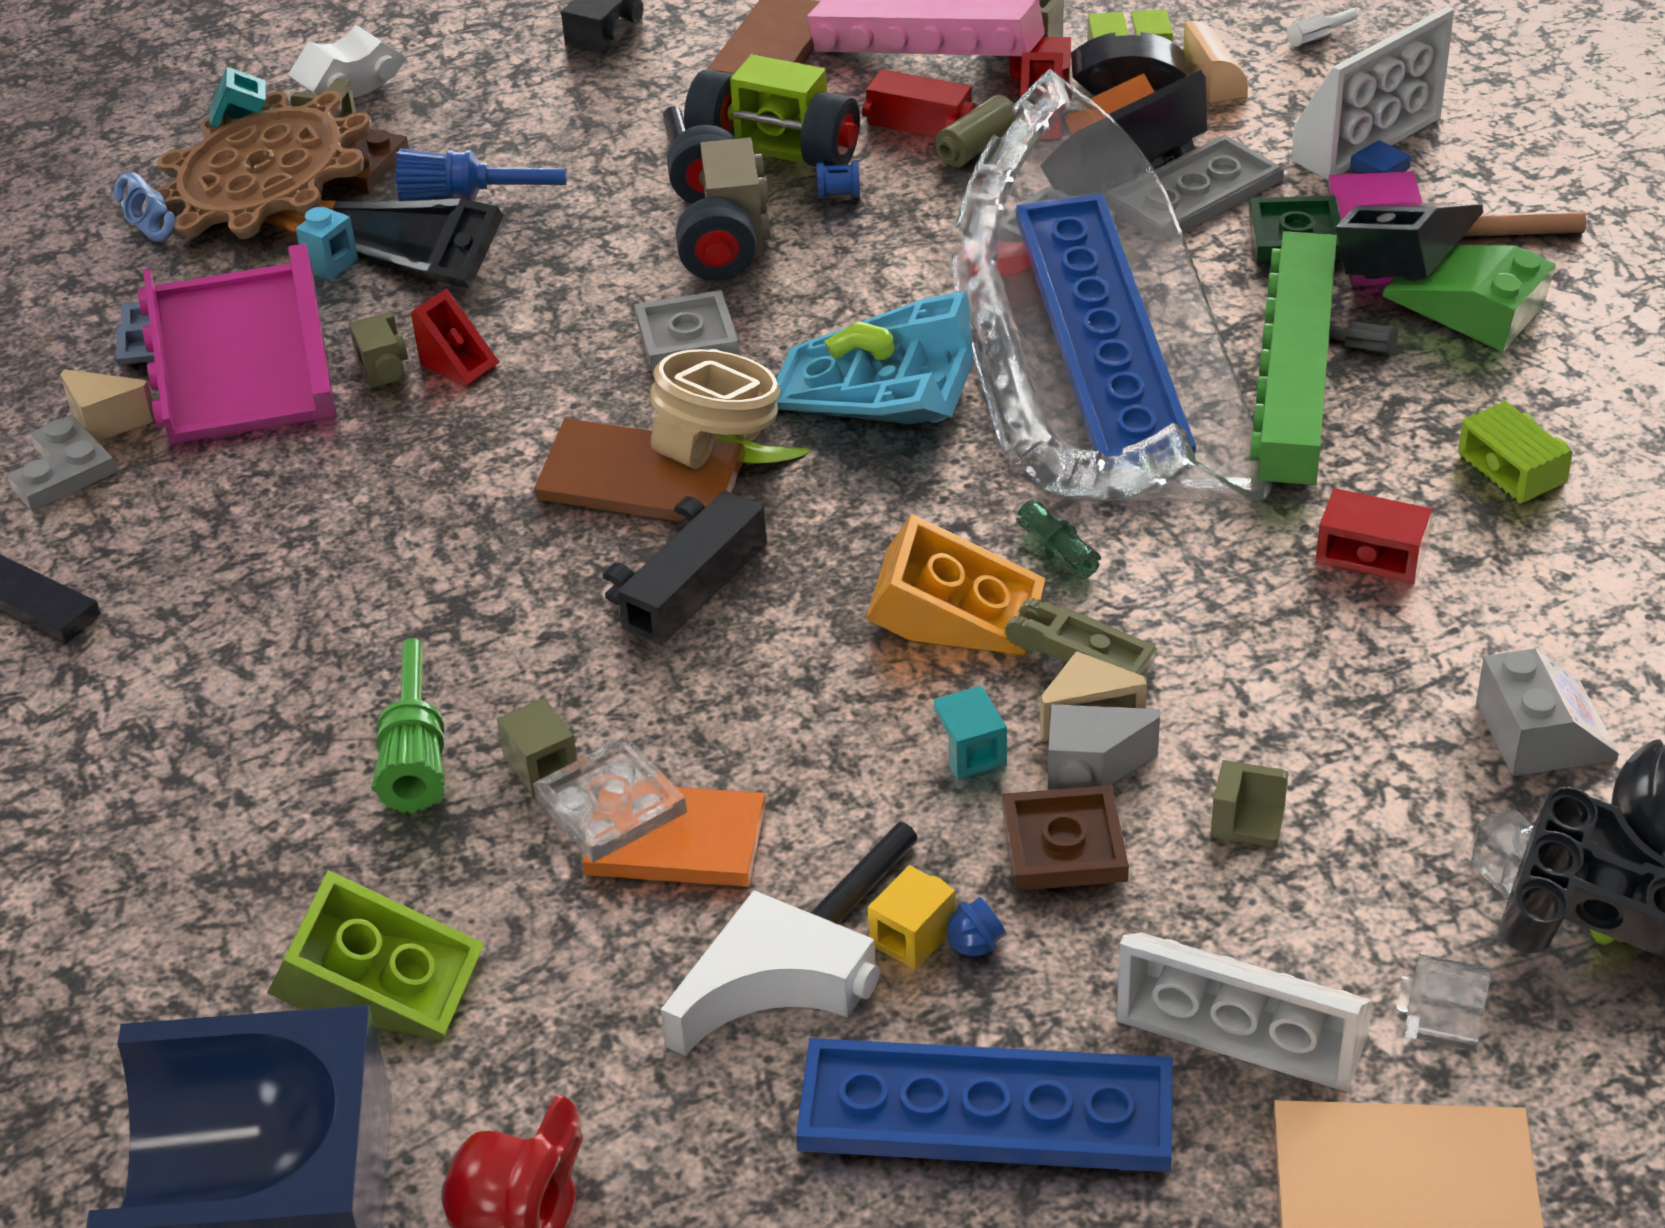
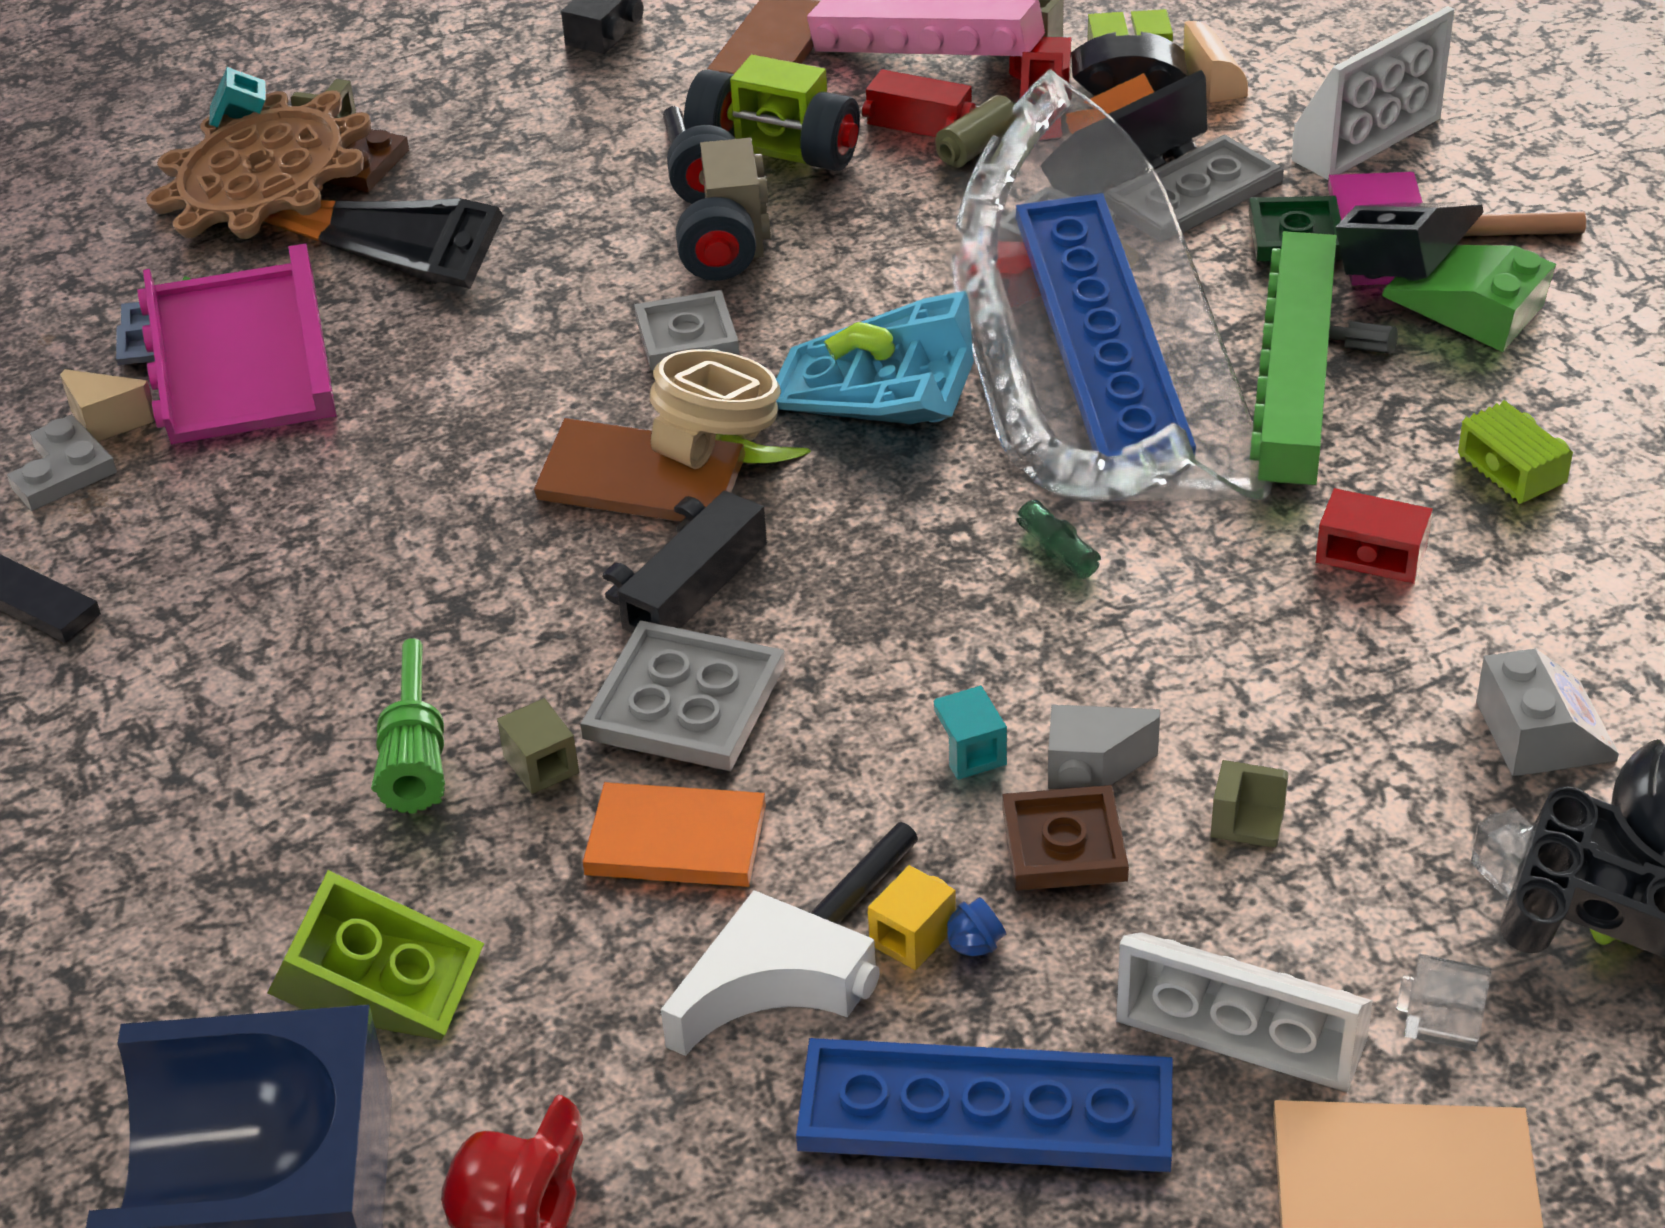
medium blue piece [113,172,175,242] -> none
white brick [288,25,407,98] -> none
medium azure brick [296,207,358,281] -> none
olive brick [349,311,408,388] -> none
blue piece [396,148,568,201] -> none
red slope [411,288,500,387] -> none
clear plate [533,736,687,863] -> none
blue bush [817,160,860,200] -> none
light orange slope [866,513,1046,655] -> none
olive hinge [1004,598,1157,676] -> none
tan slope [1040,651,1147,742] -> none
white axle [1287,8,1358,47] -> none
blue tile [1350,140,1411,174] -> none
none -> light grey plate [580,620,785,771]

